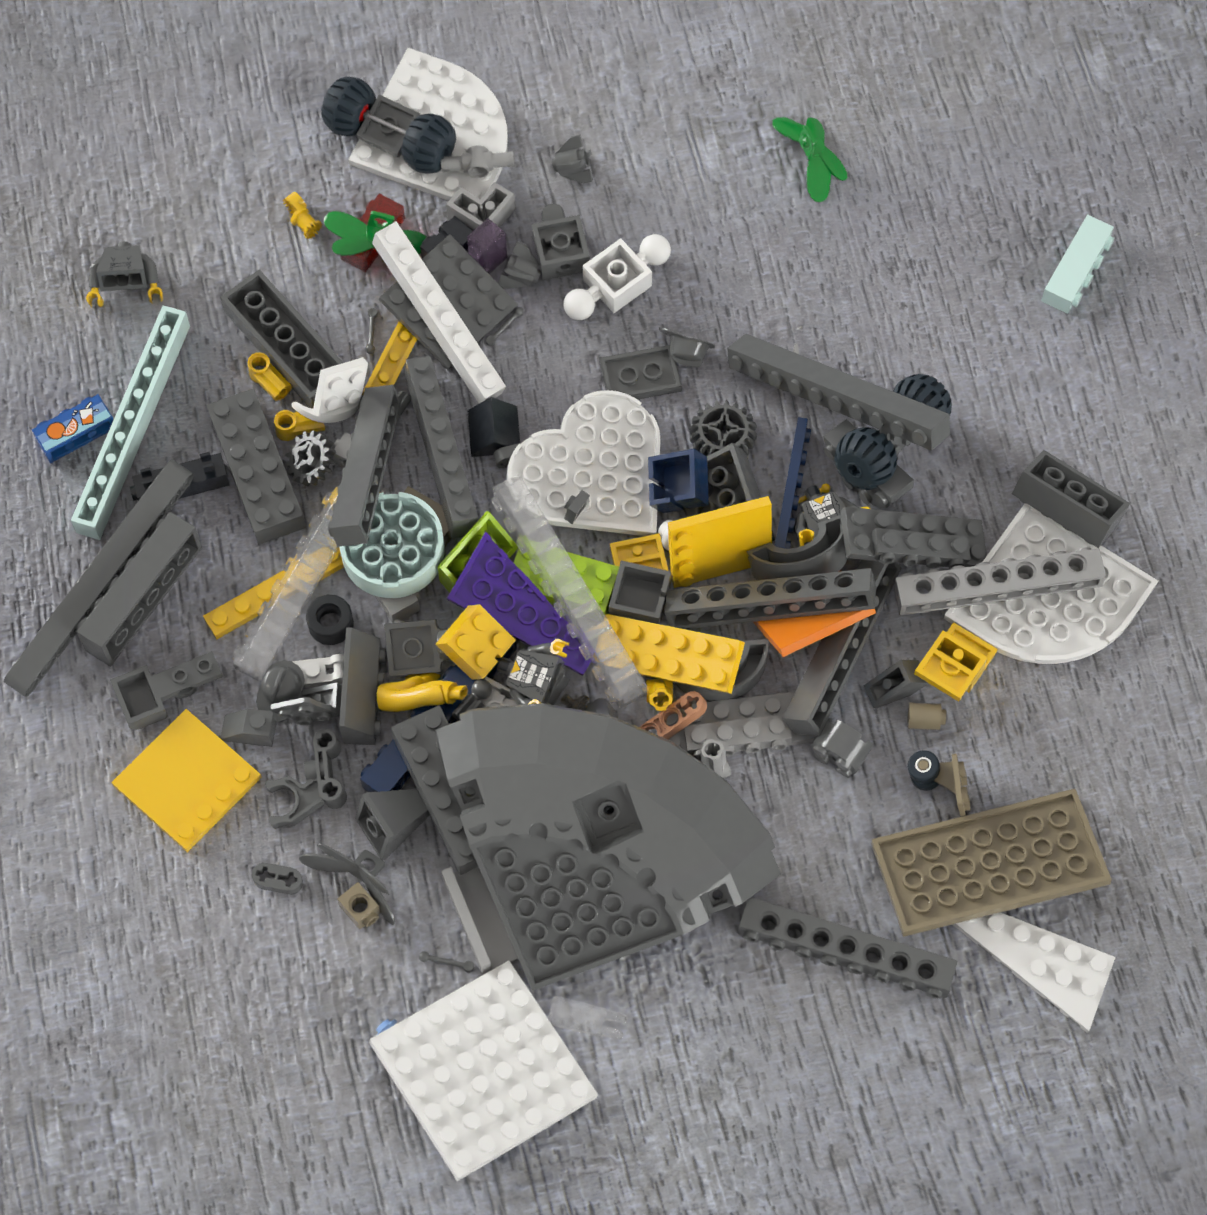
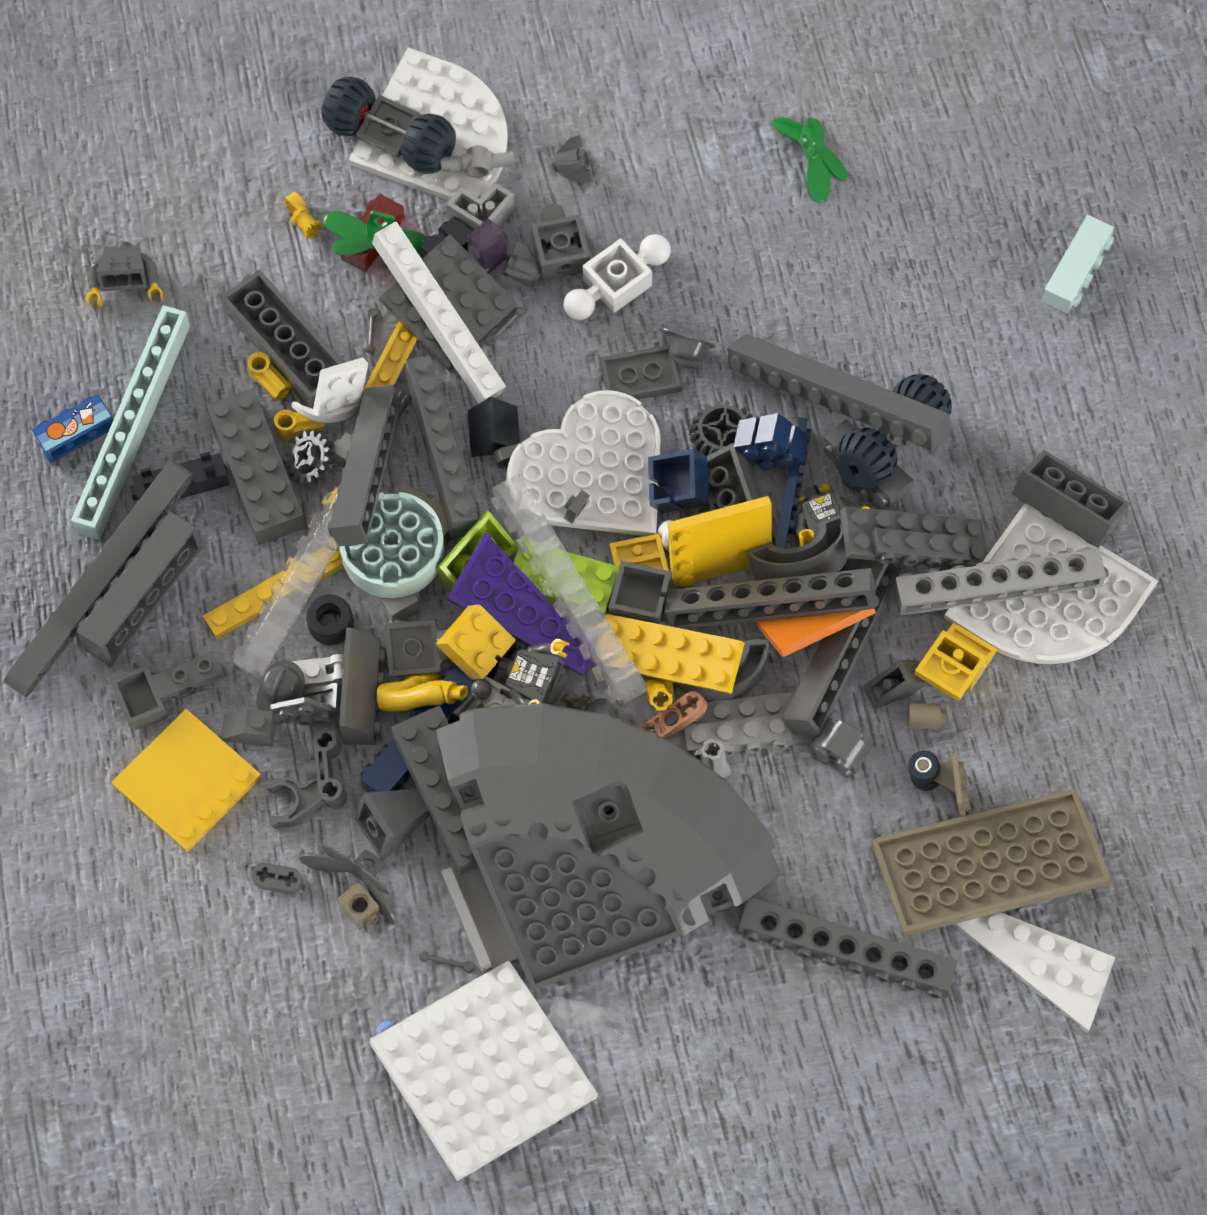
none -> dark blue piece [734,413,809,470]

